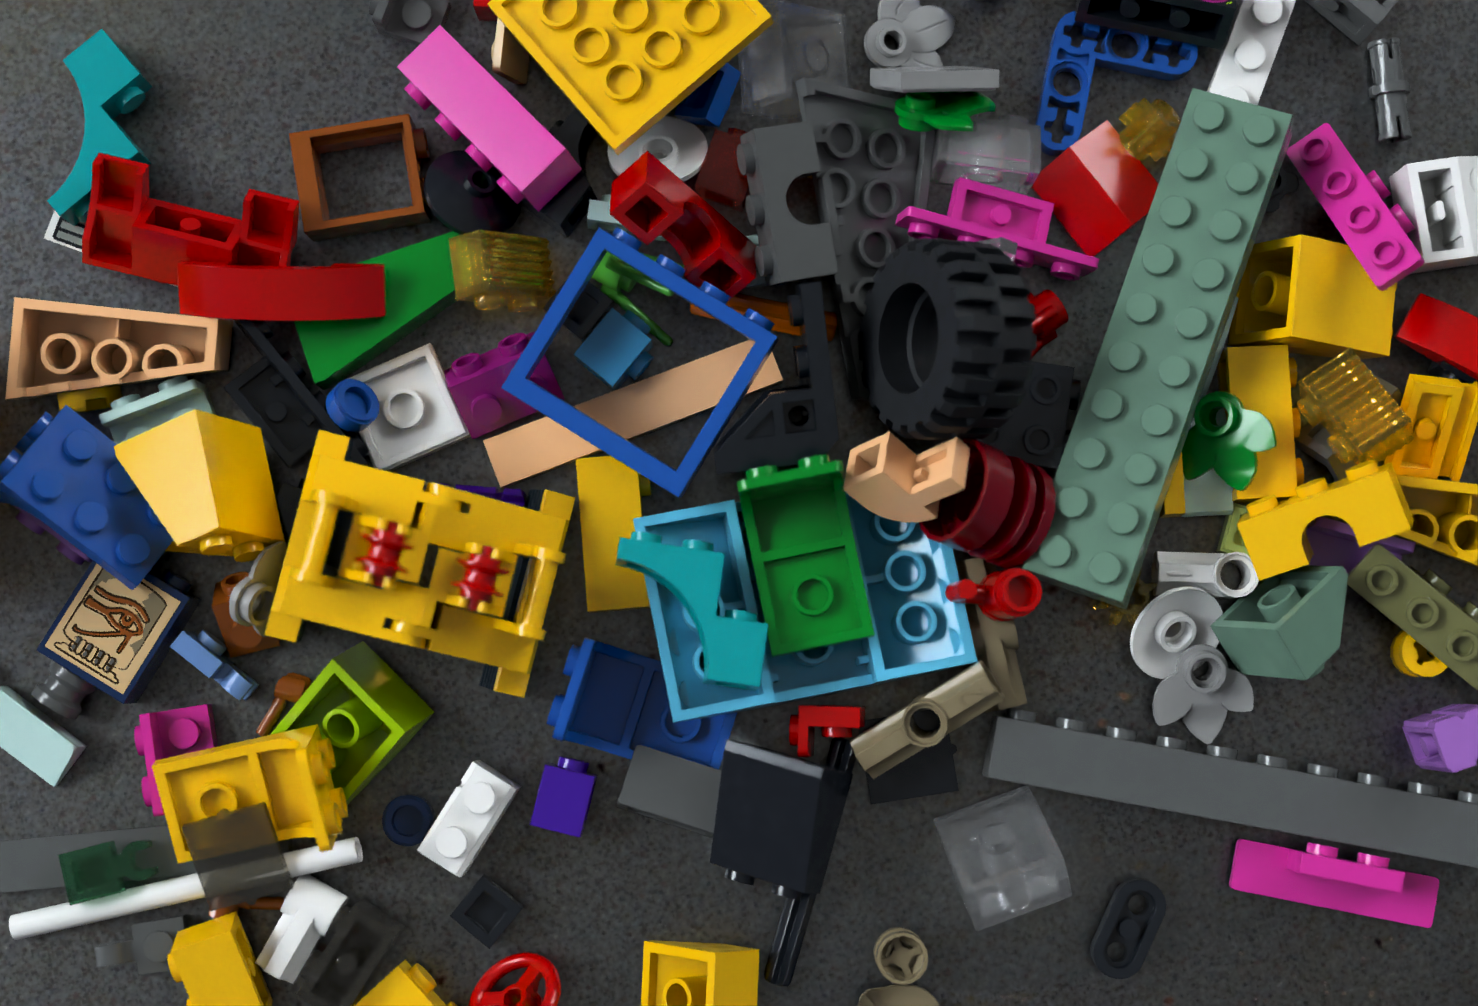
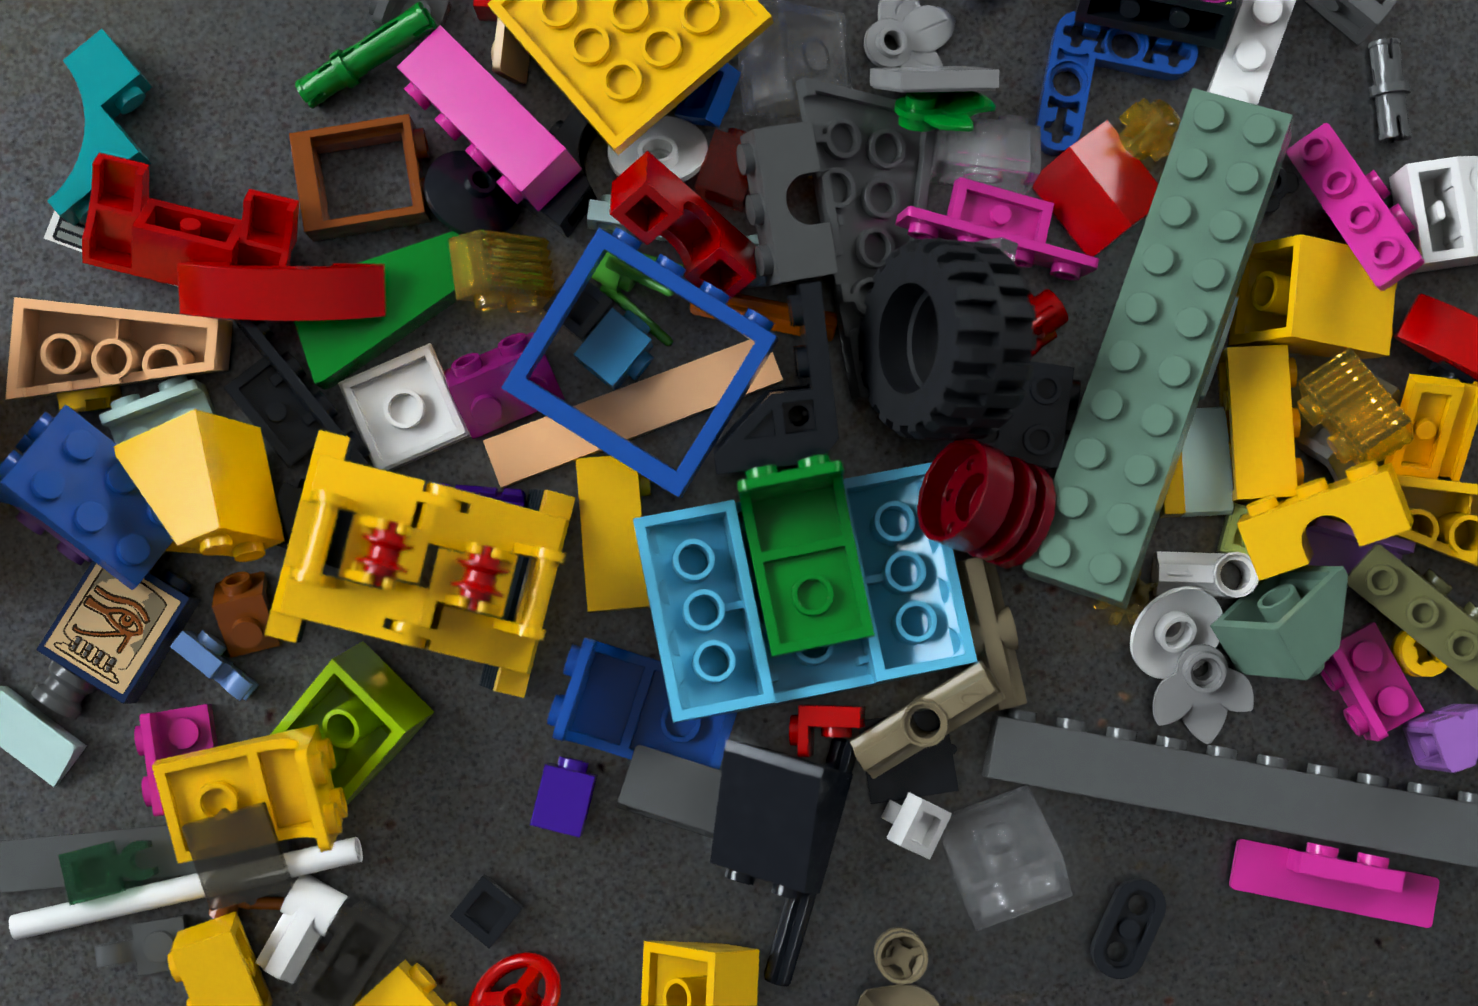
light grey plate [229,541,286,637] -> none
dark orange hand [256,672,311,736] -> none
blue tile [326,379,380,432] -> none
dark blue tile [382,794,435,846] -> none
white brick [417,760,521,878] -> none
teal arch [615,532,768,691] -> none
light nougat brick [843,431,970,523] -> none
red piece [945,568,1042,622] -> none
green plate [1182,391,1276,491] -> none
none -> green pin [295,1,437,109]
none -> white tile [881,792,952,860]
none -> dark pink bracket [1320,622,1425,741]

